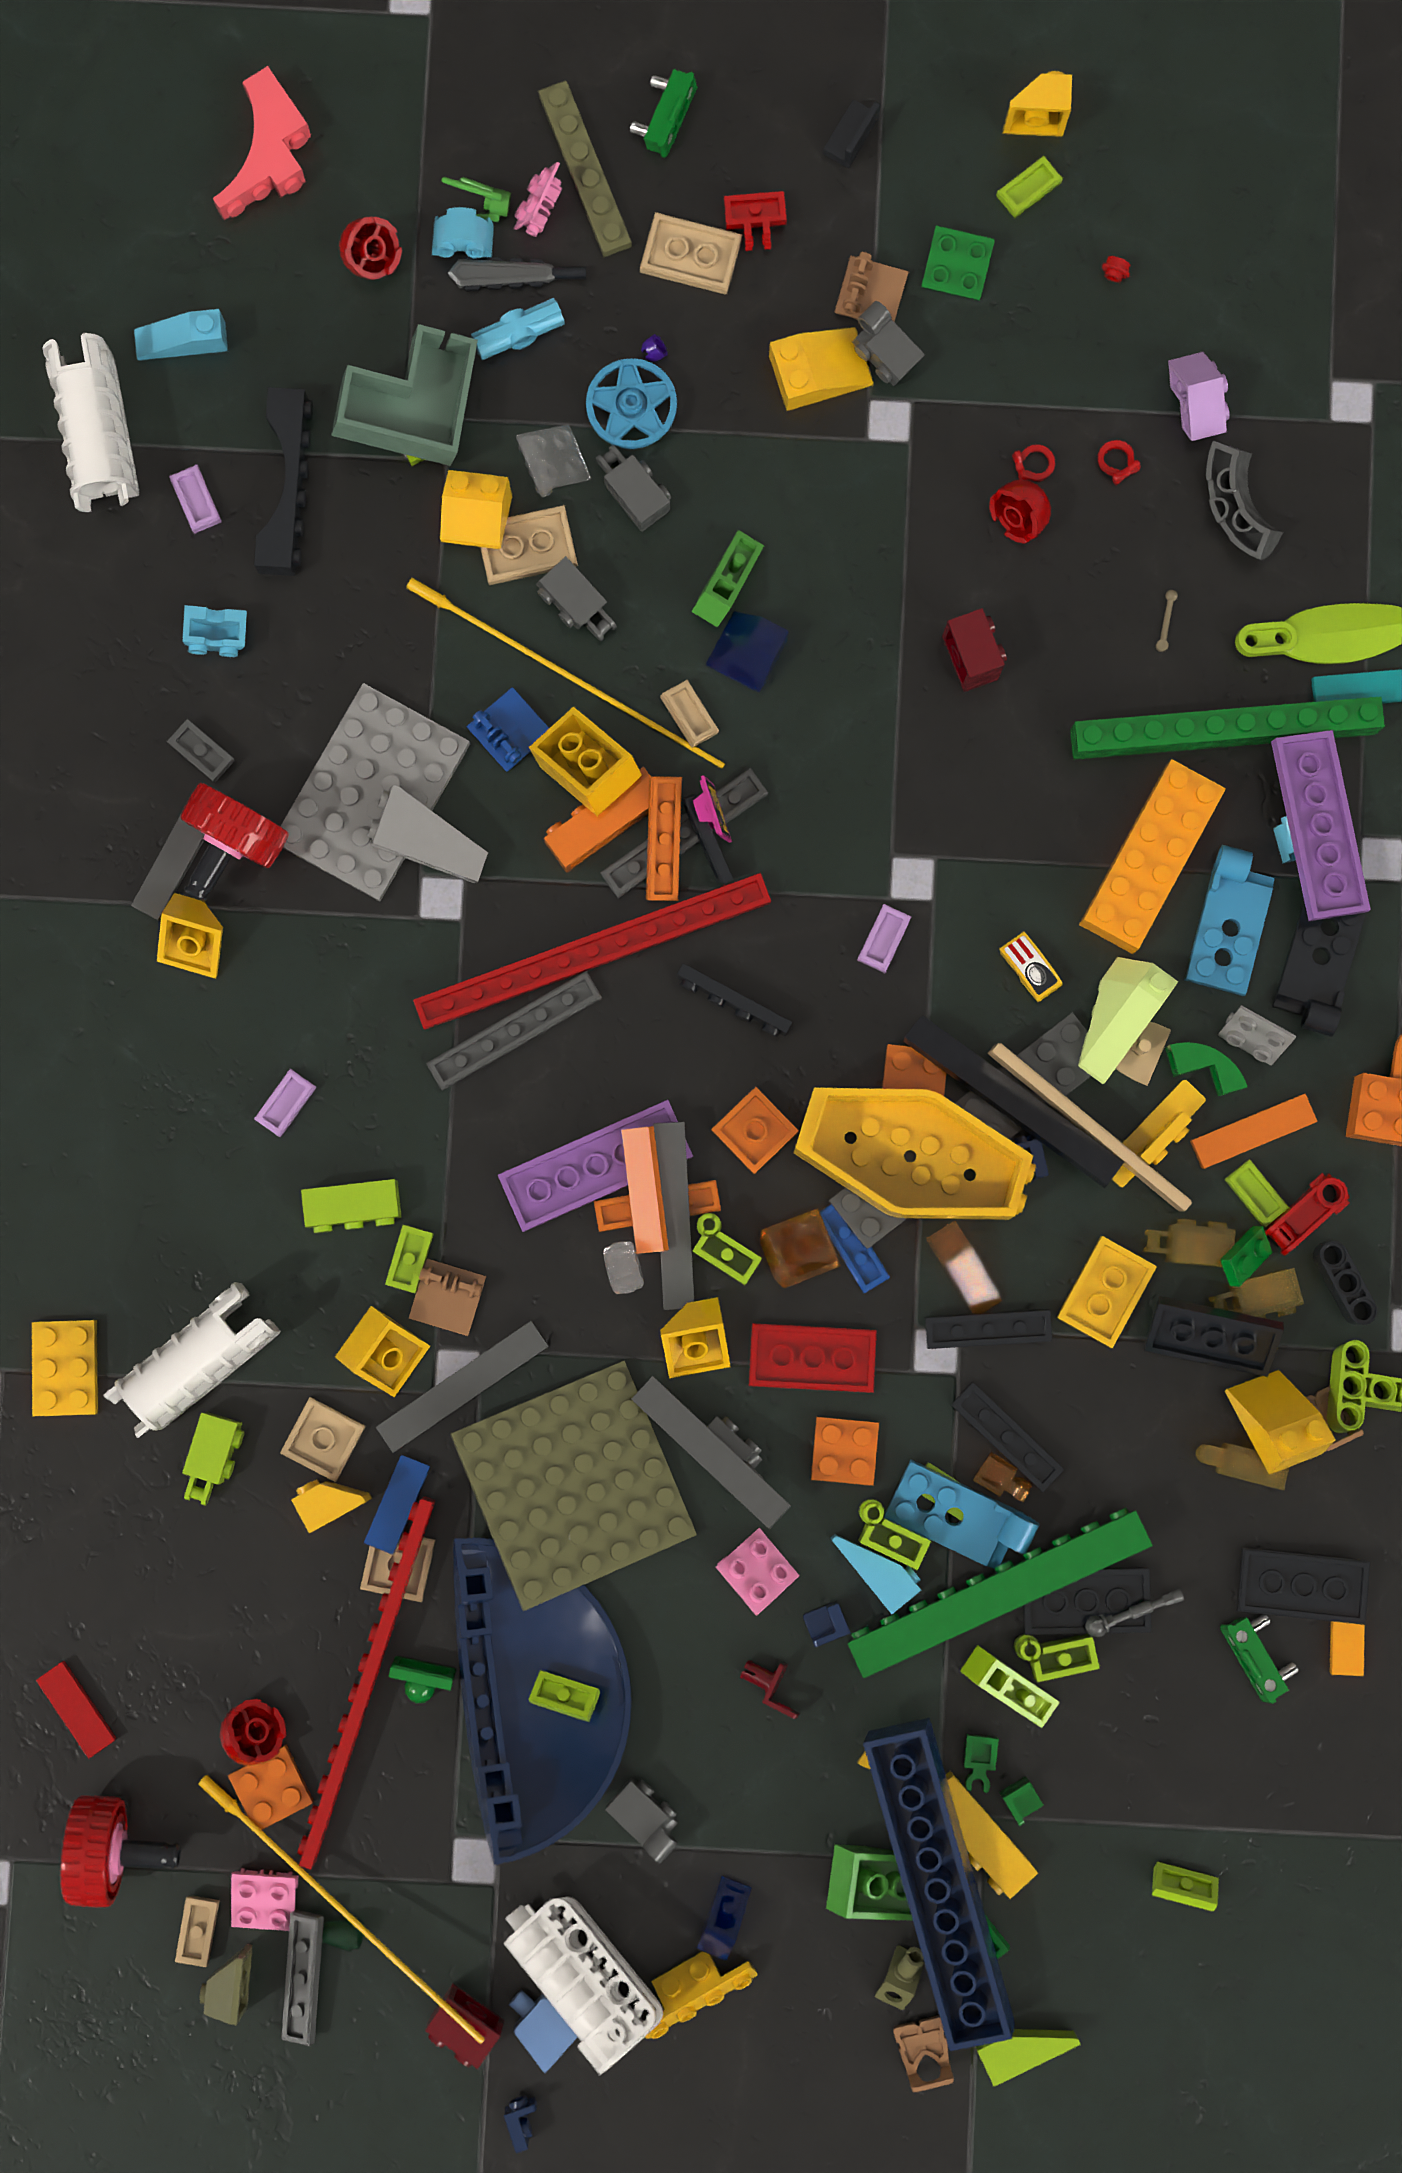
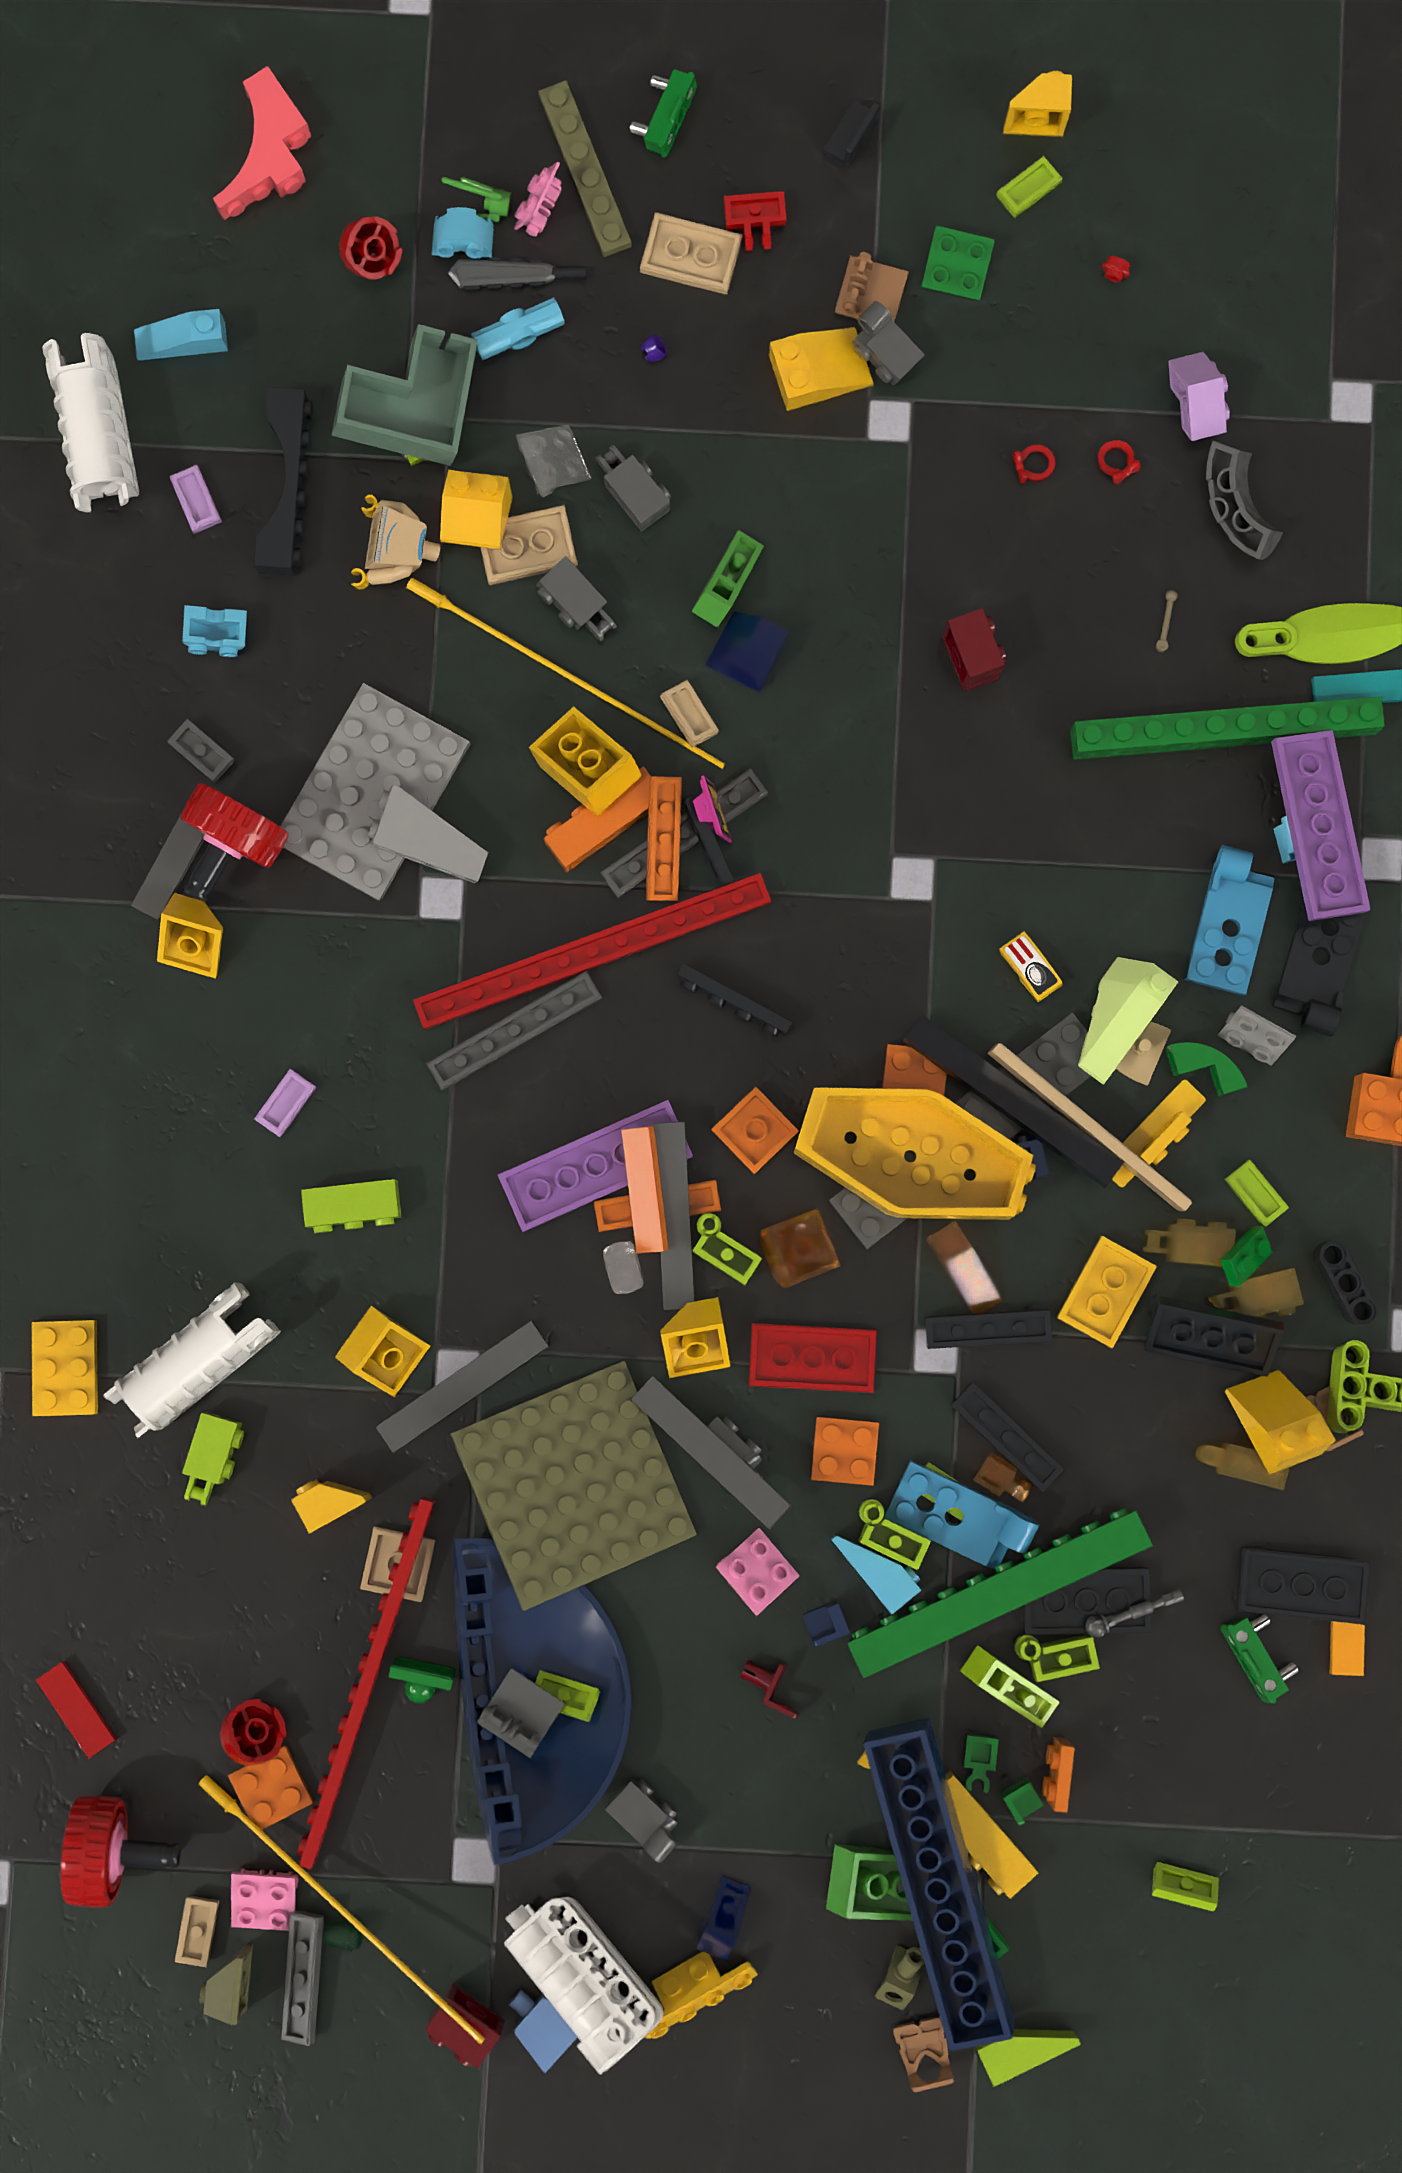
tan tile [280,1397,366,1482] -> none
blue tile [364,1455,431,1555] -> none
lime plate [385,1225,434,1293] -> none
medium nougat hinge [409,1259,486,1336] -> none
blue hinge [466,687,549,772] -> none
dark blue bracket [504,2096,537,2153] -> none
dark azure wheel [586,359,677,449] -> none
blue tile [815,1204,890,1293] -> none
lavender tile [858,904,911,973] -> none
red cylinder [989,479,1051,543] -> none
light orange brick [1079,759,1226,954] -> none
orange tile [1190,1093,1318,1169] -> none
red piece [1264,1173,1350,1256] -> none
none -> tan torso [351,495,440,590]
none -> dark grey hinge [477,1668,565,1758]
none -> orange plate [1042,1737,1075,1813]

